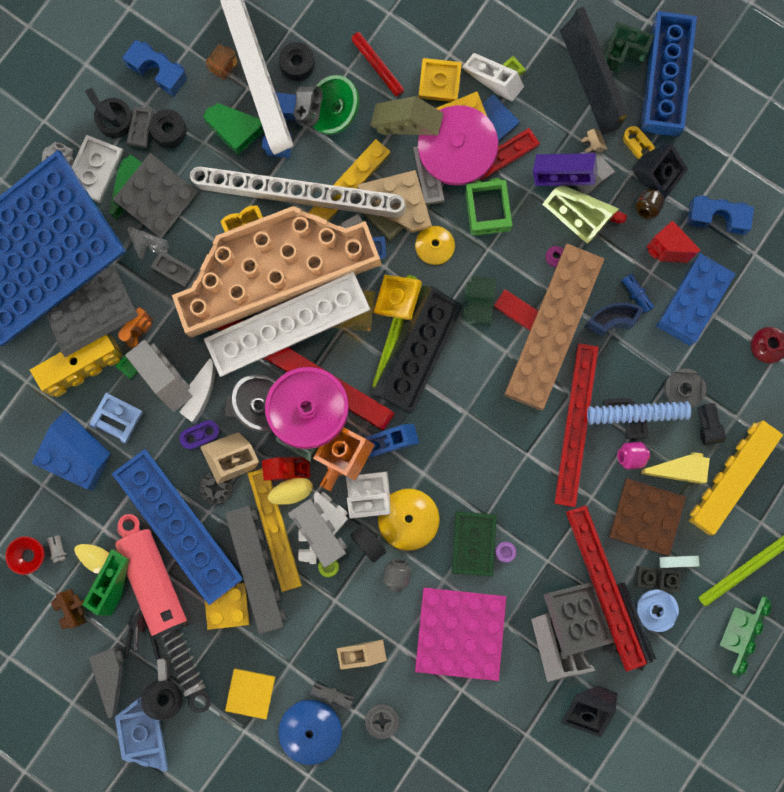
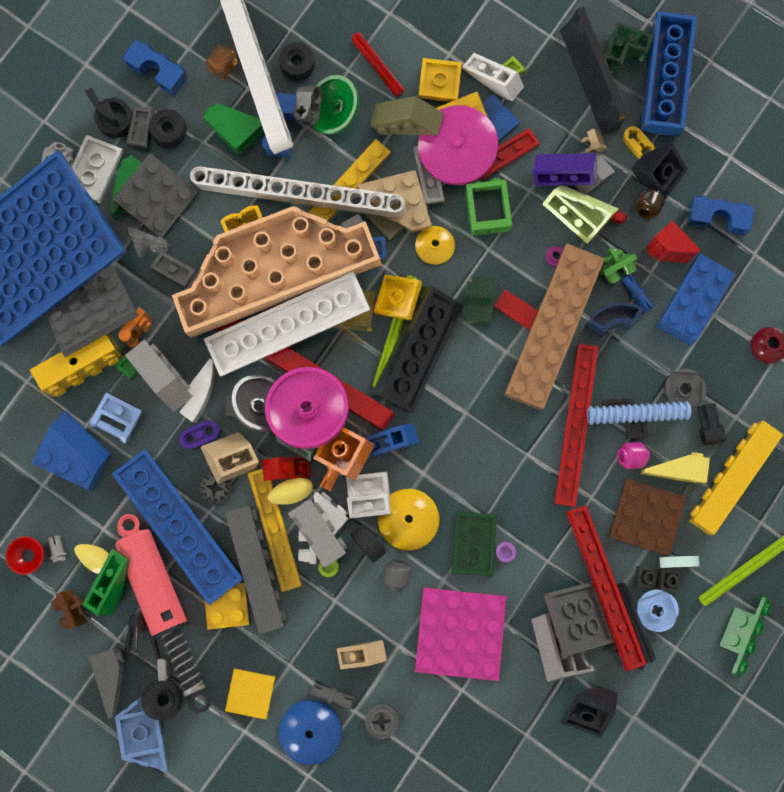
none -> bright green hips [599,248,637,284]

